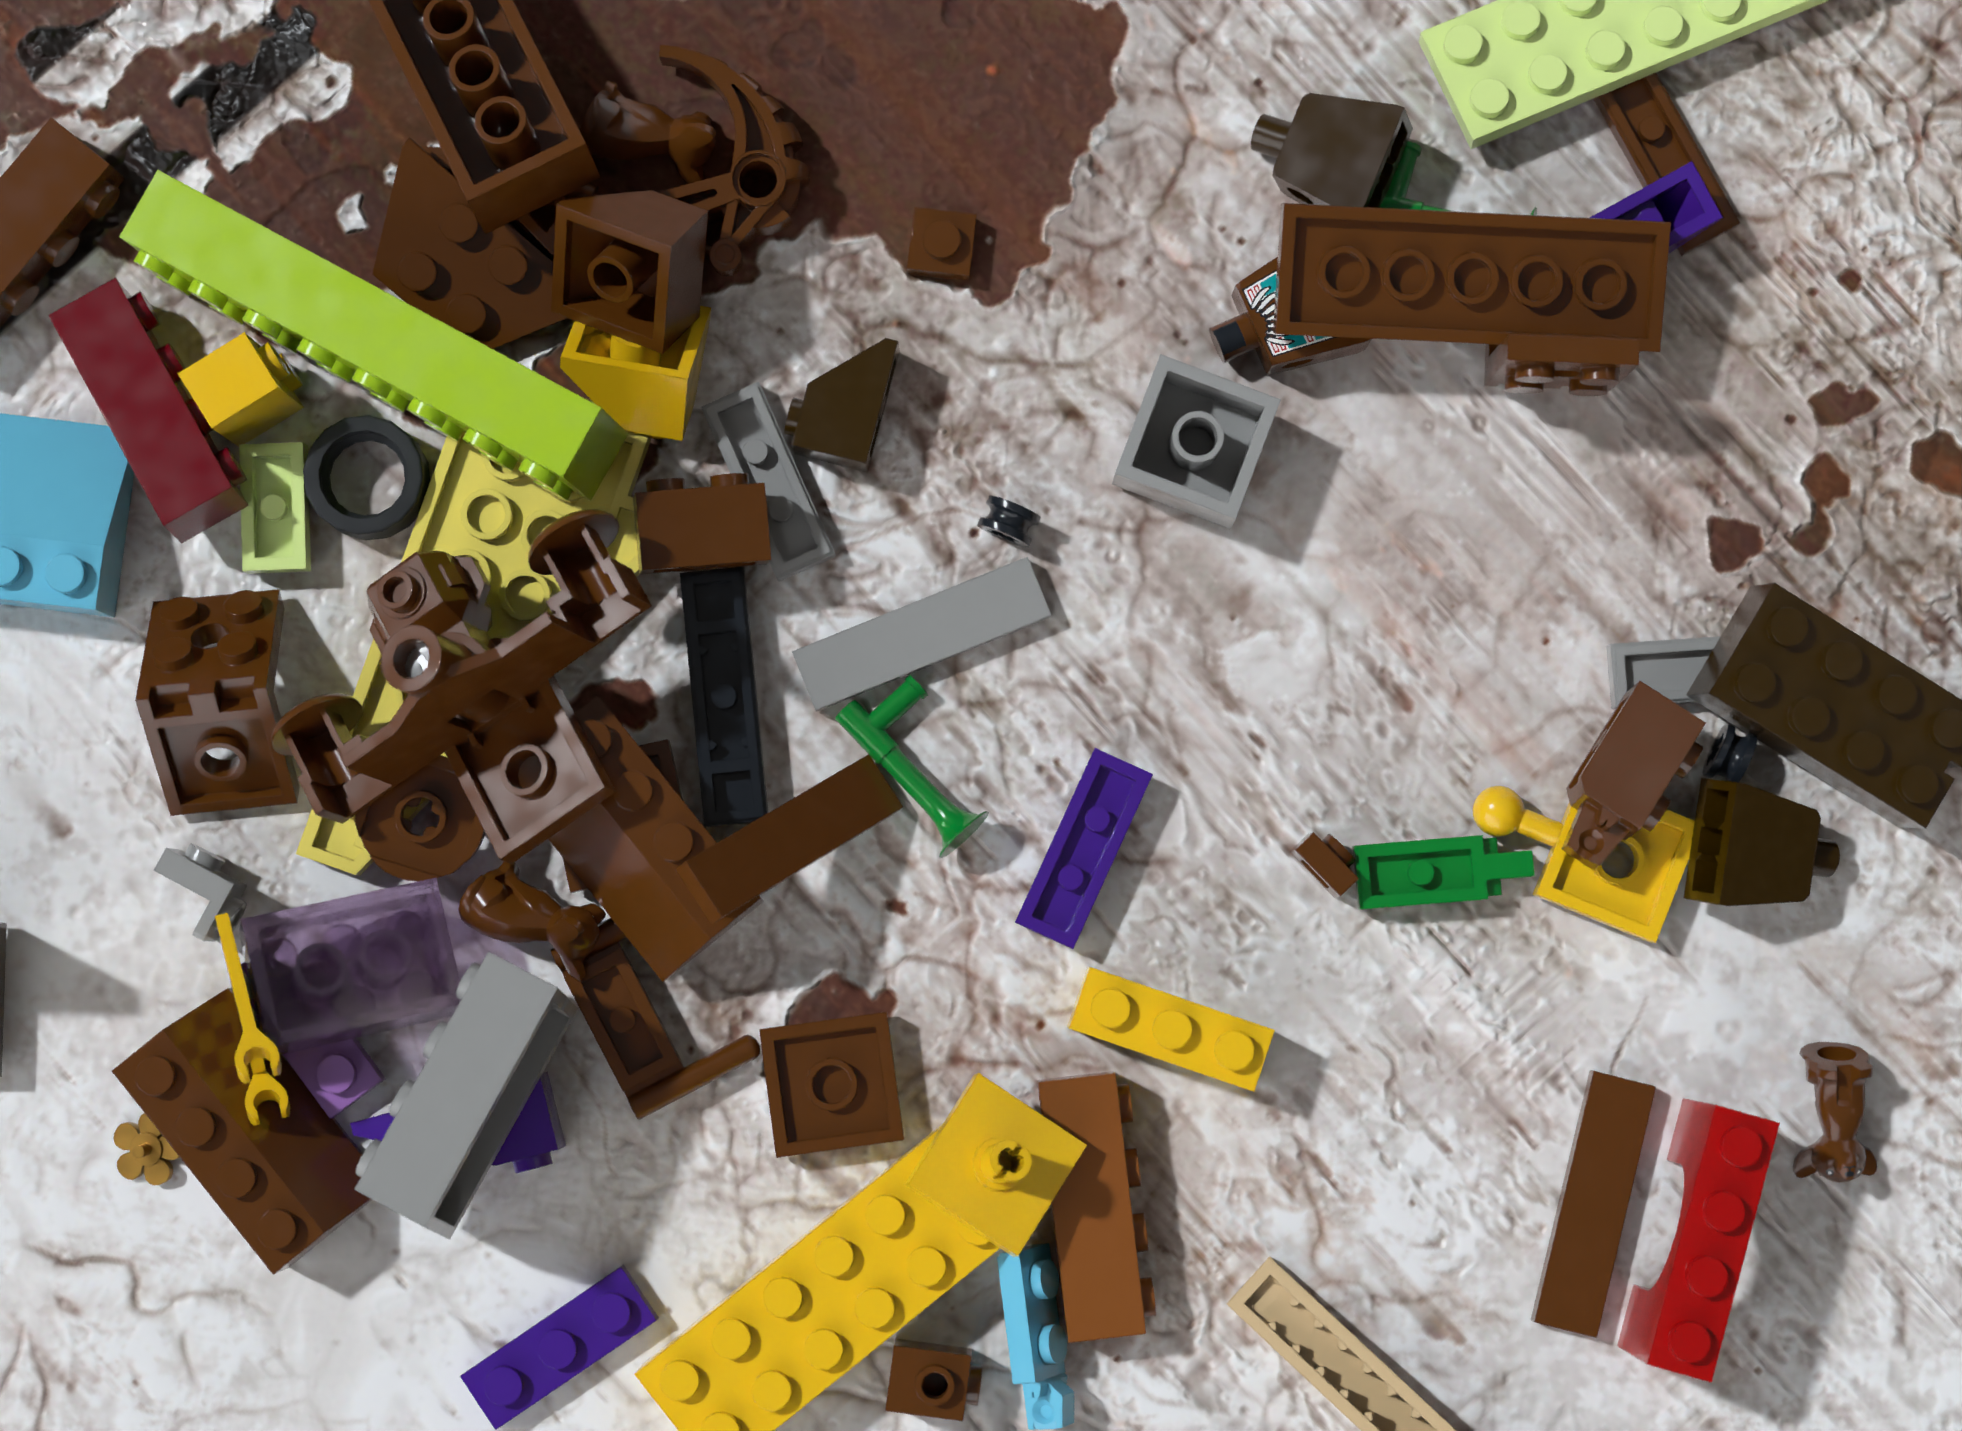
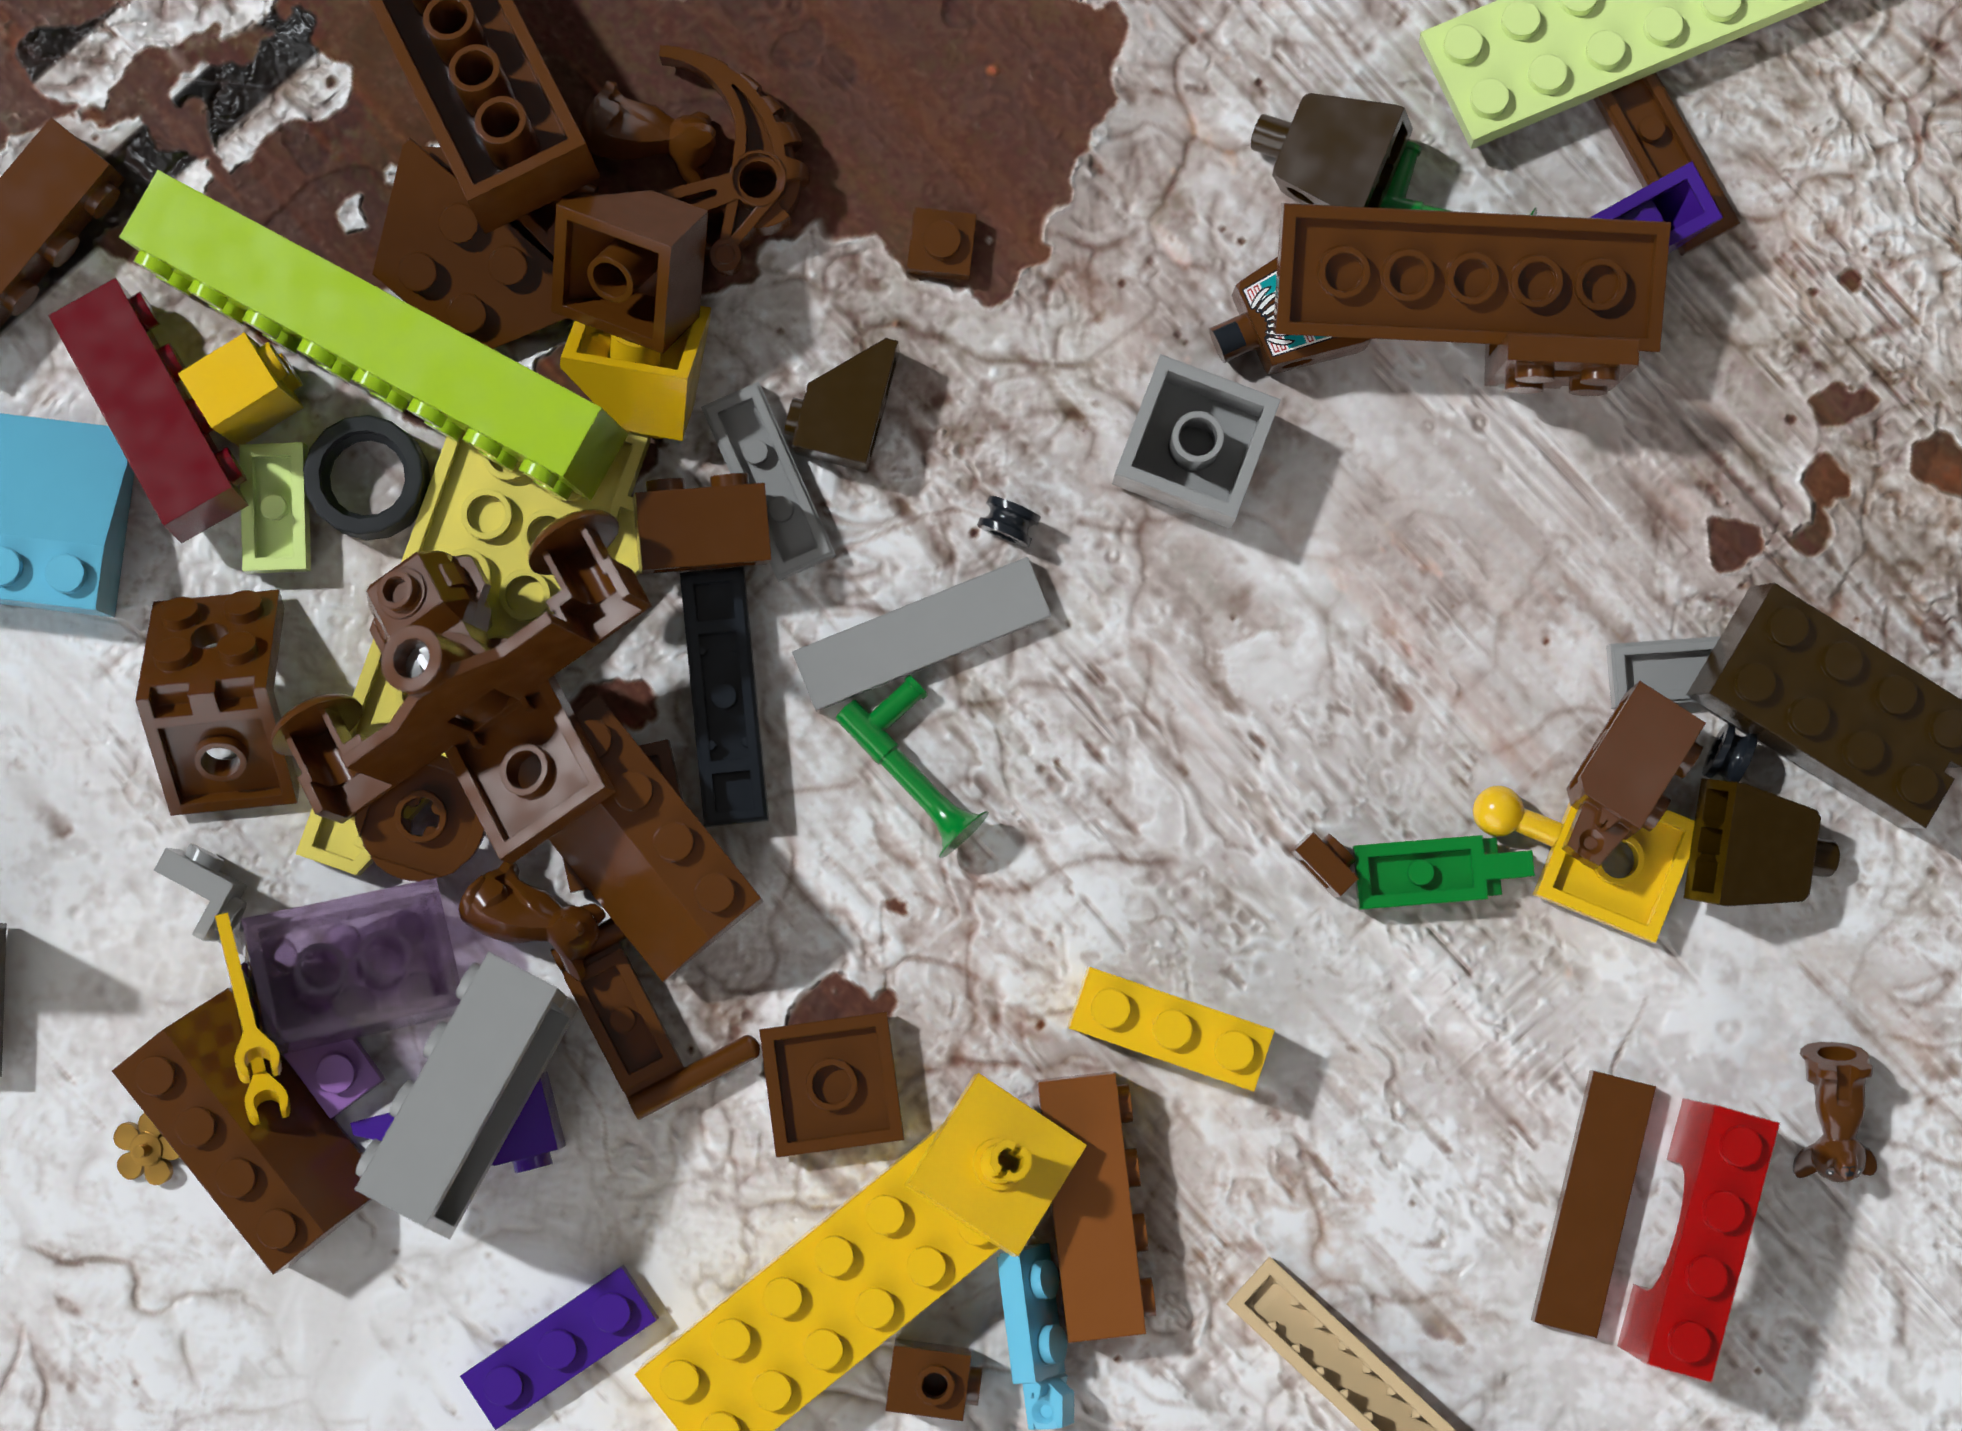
reddish brown tile [675,754,903,925] -> none
dark purple plate [1015,748,1153,949] -> none

